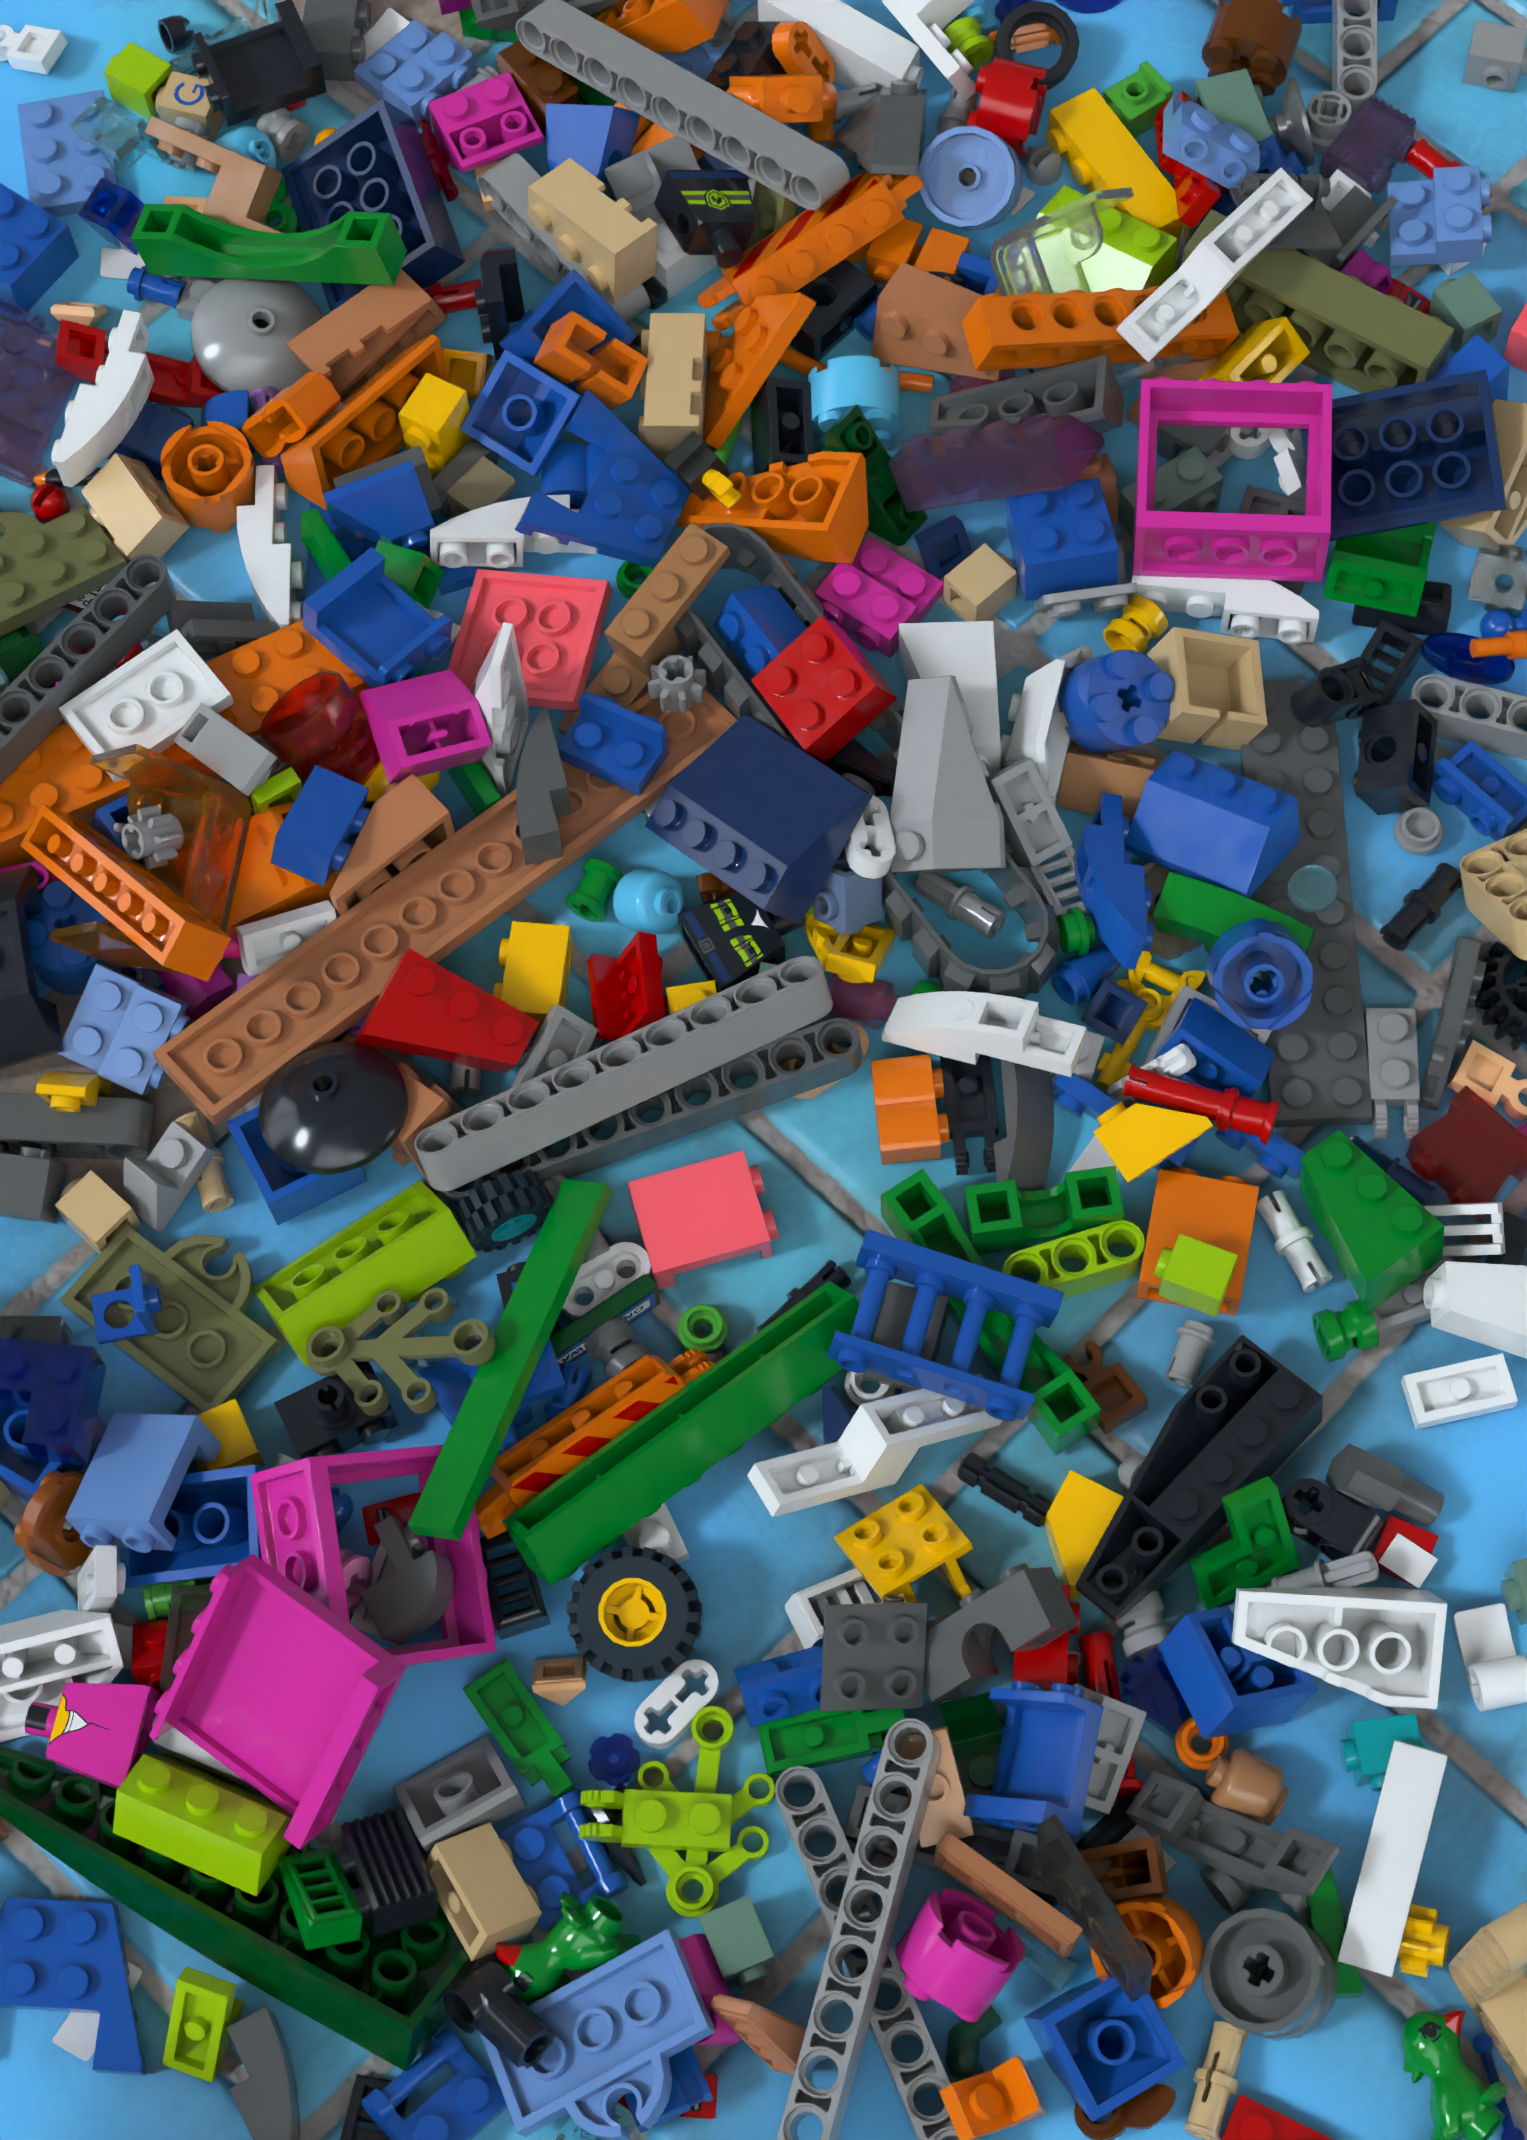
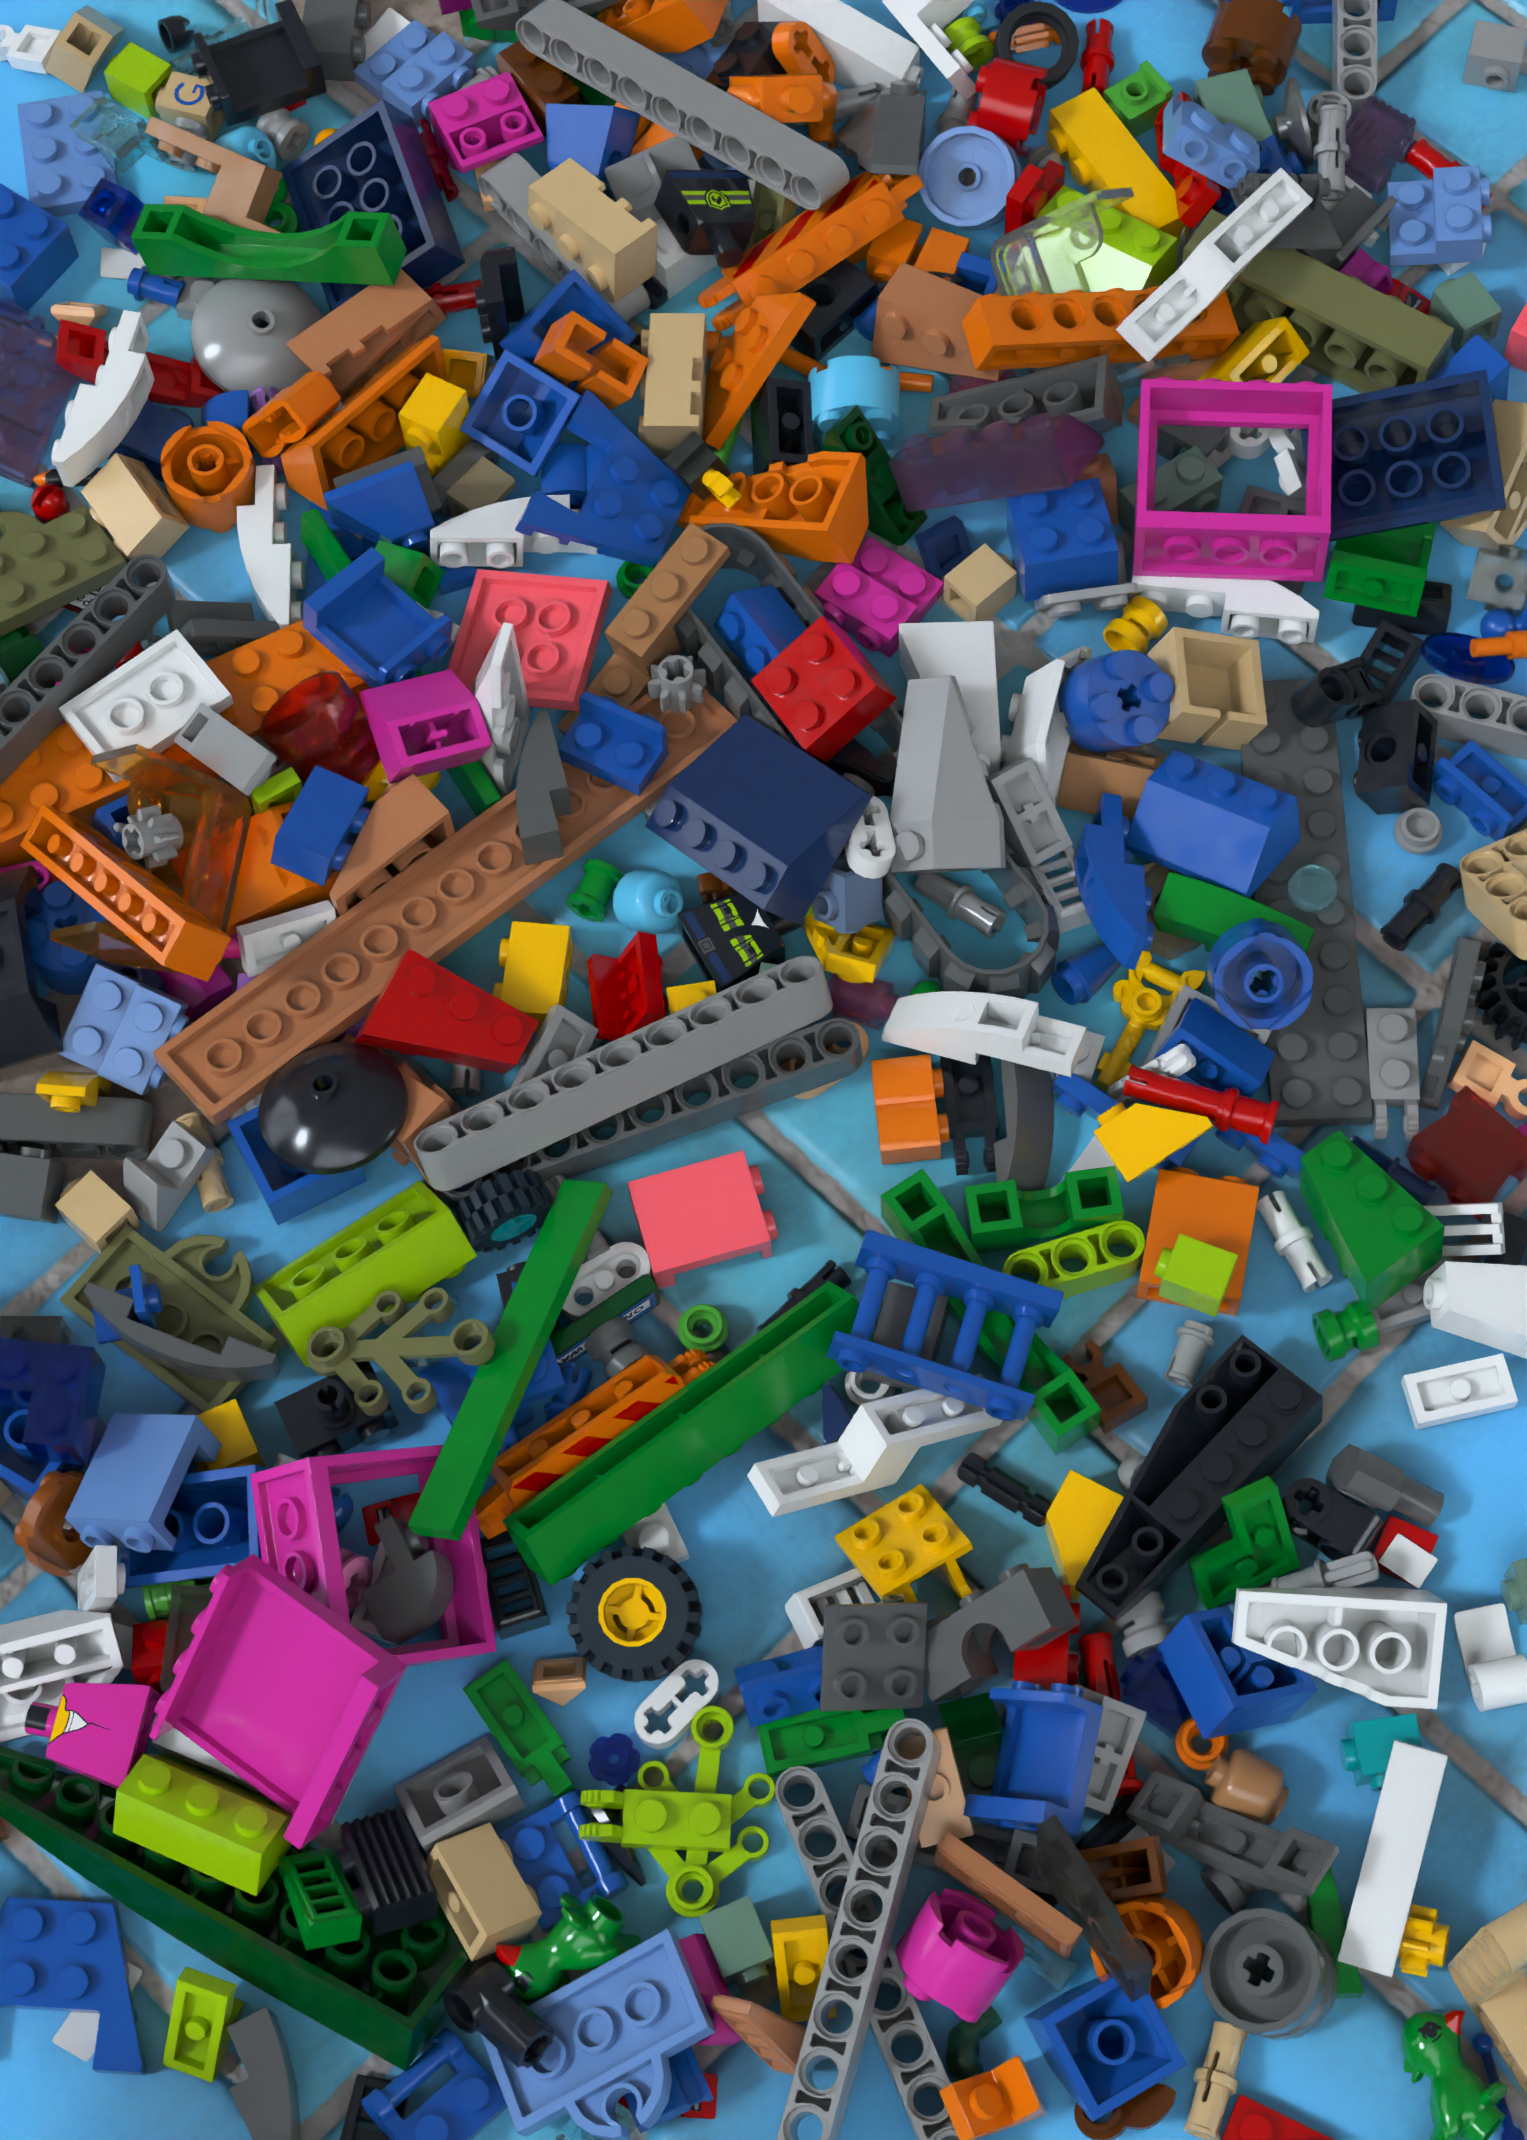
green plate [1056,906,1095,956] -> none
dark blue slope [1081,978,1149,1046] -> none
none -> tan slope [45,5,125,93]
none -> dark grey slope [84,1282,282,1382]
none -> yellow slope [771,1914,837,2022]
none -> red plate [1004,160,1065,258]
none -> red pin [1080,19,1115,98]
none -> light grey pin [1313,104,1350,201]

